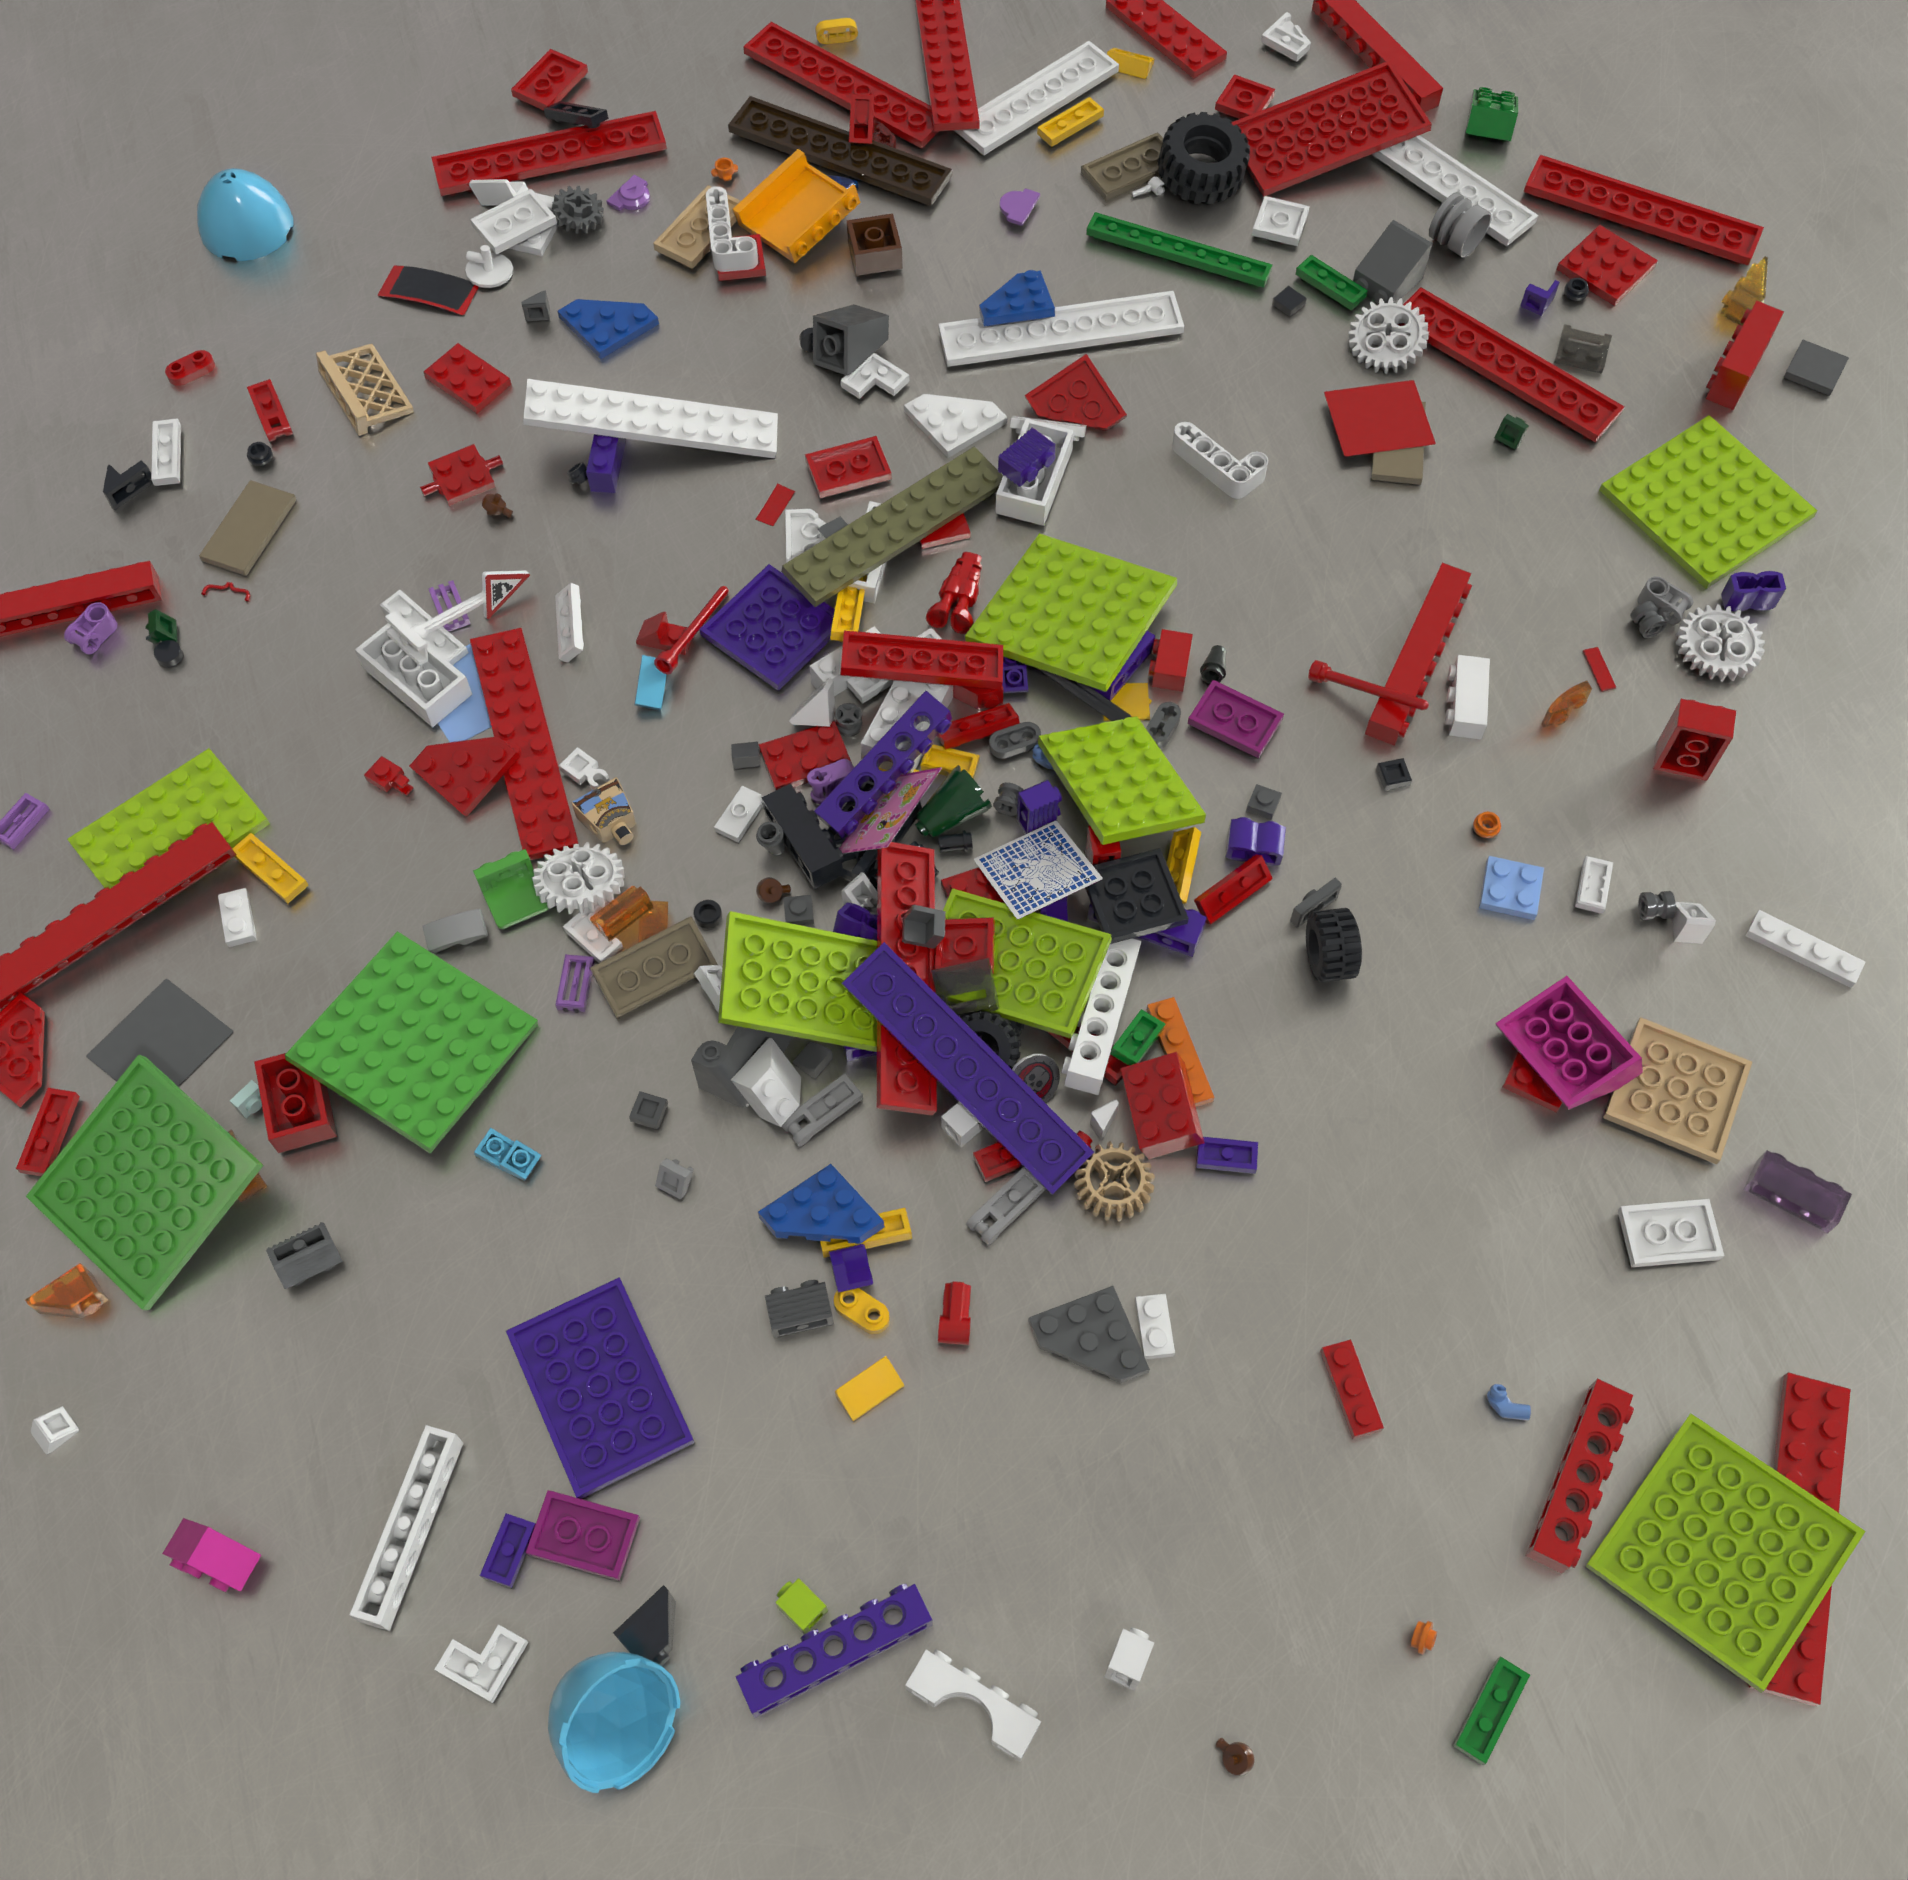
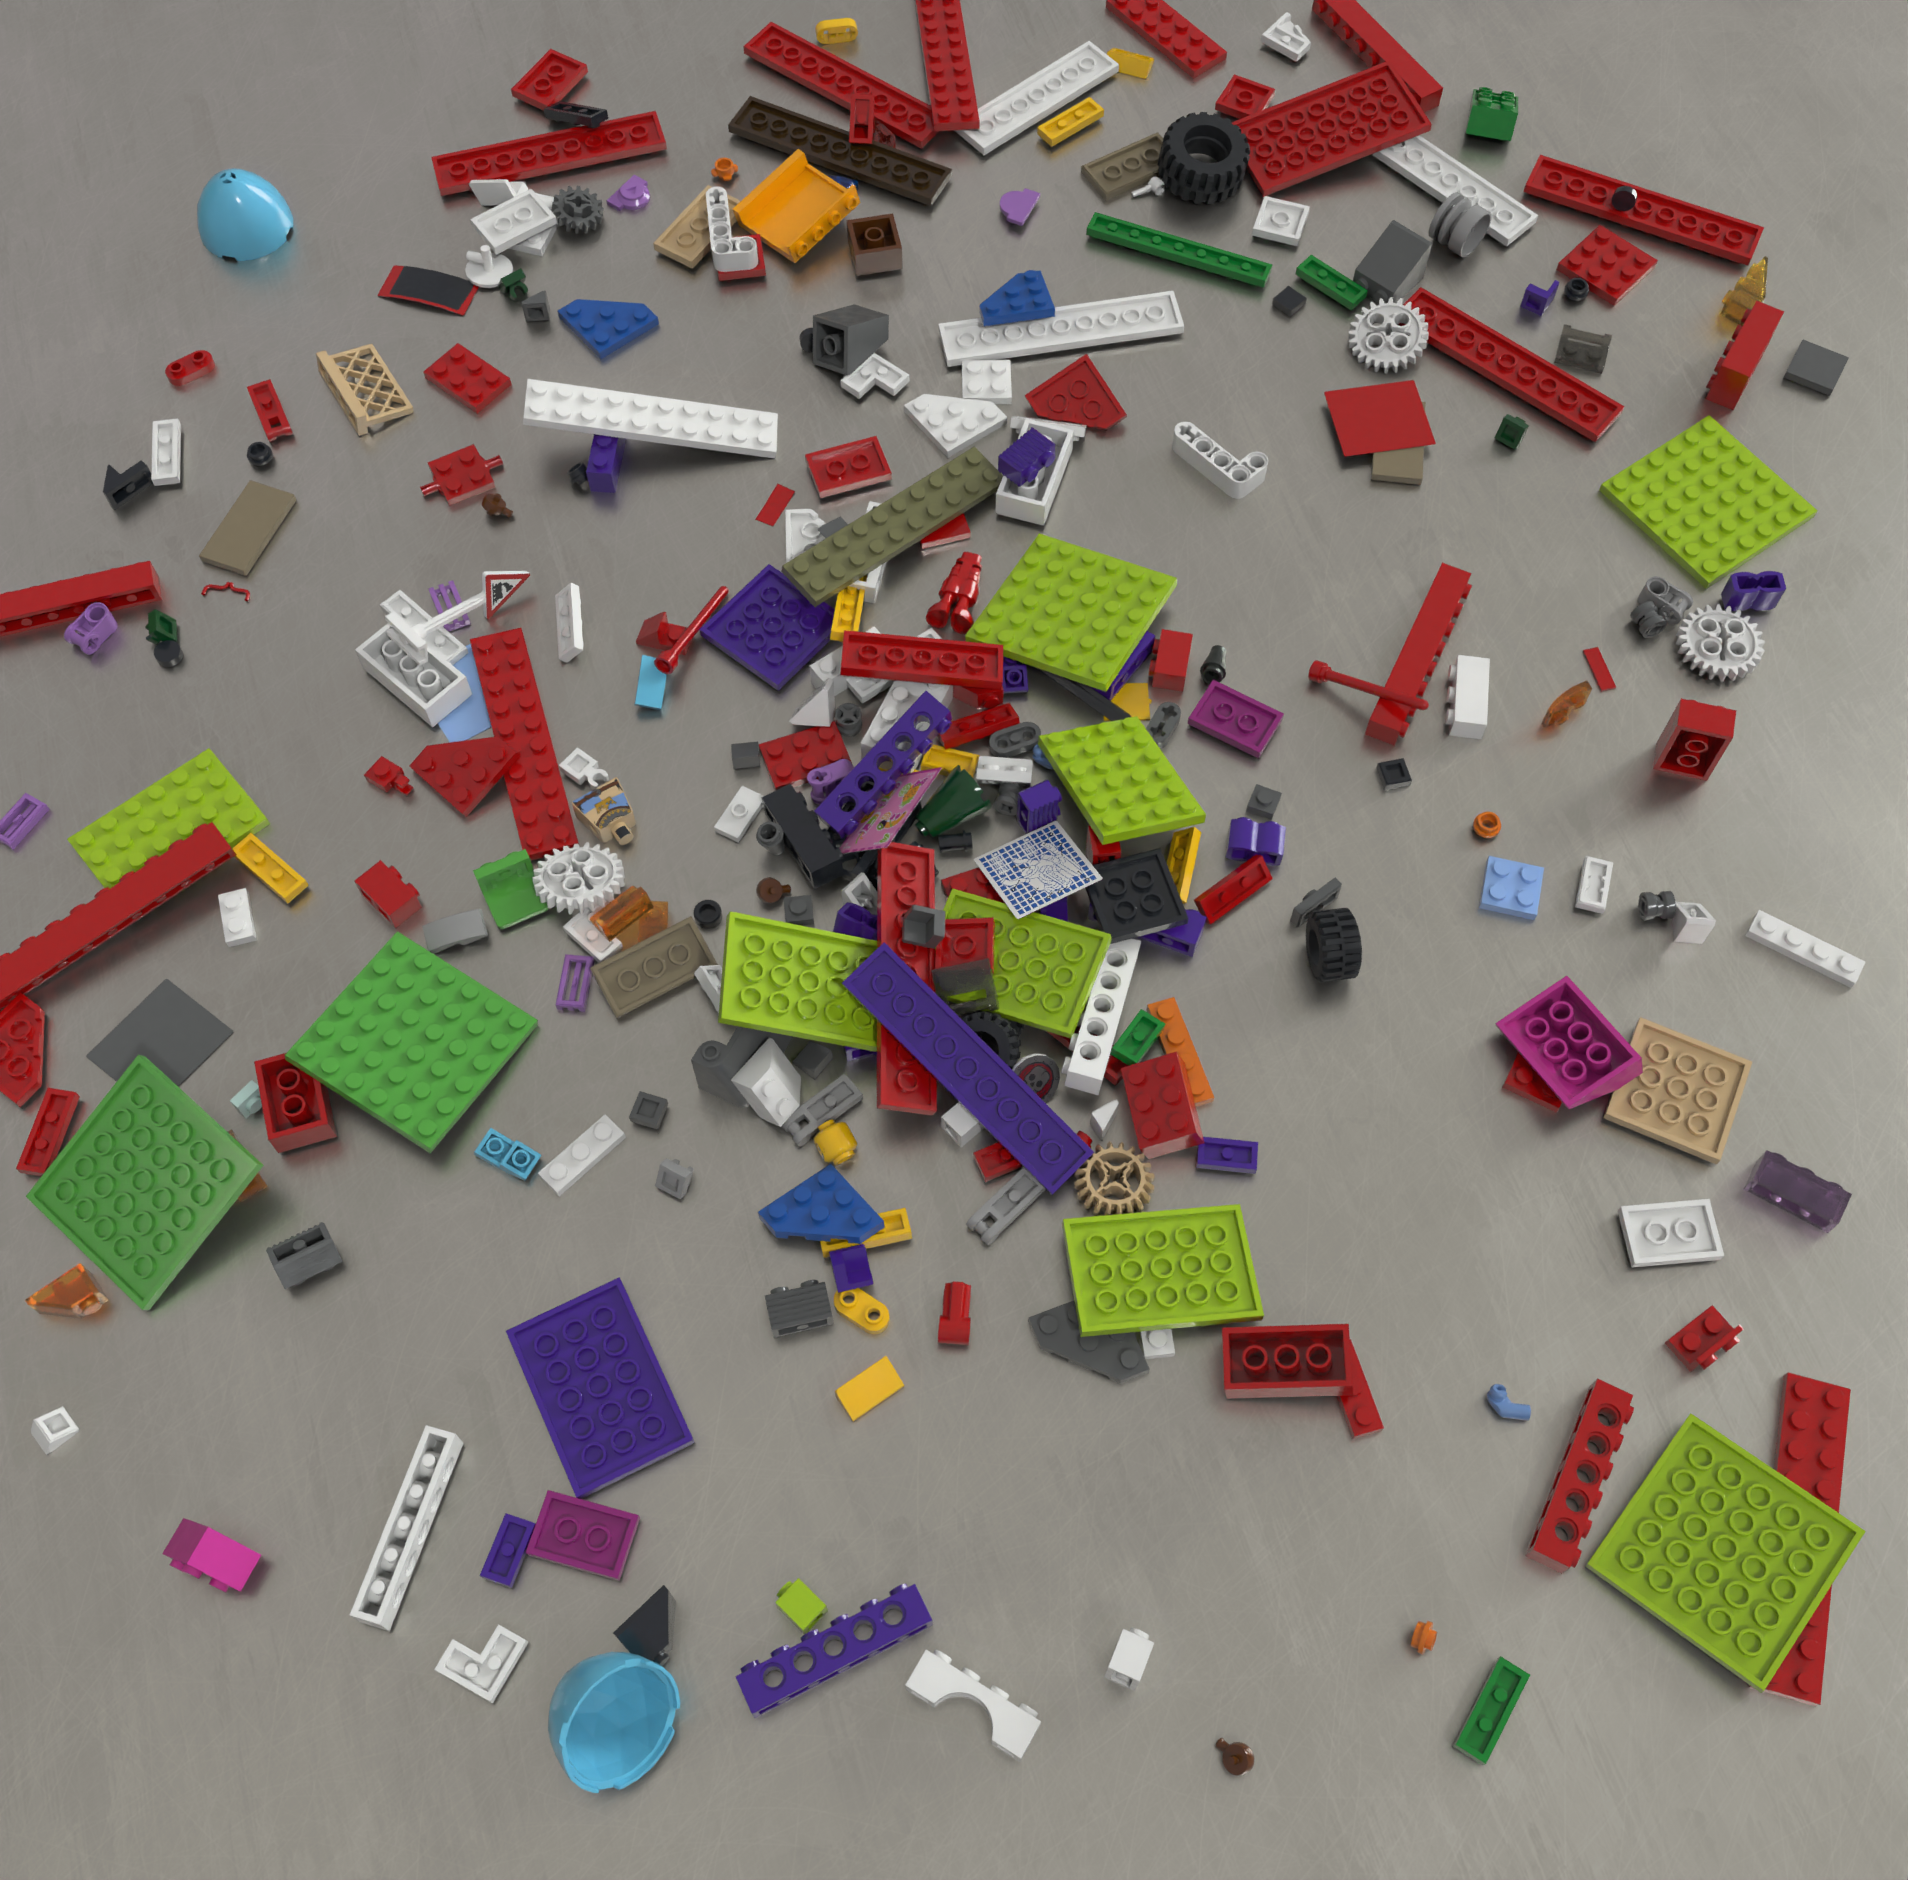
none -> red brick [354,860,422,928]
none -> dark green tile [498,268,528,301]
none -> white plate [538,1115,626,1197]
none -> yellow head [813,1119,857,1166]
none -> white plate [962,360,1012,404]
none -> white bracket [976,756,1033,787]
none -> lime plate [1062,1204,1264,1337]
none -> red brick [1222,1324,1353,1399]
none -> black tile [1612,186,1637,211]
none -> red bracket [1665,1305,1744,1372]

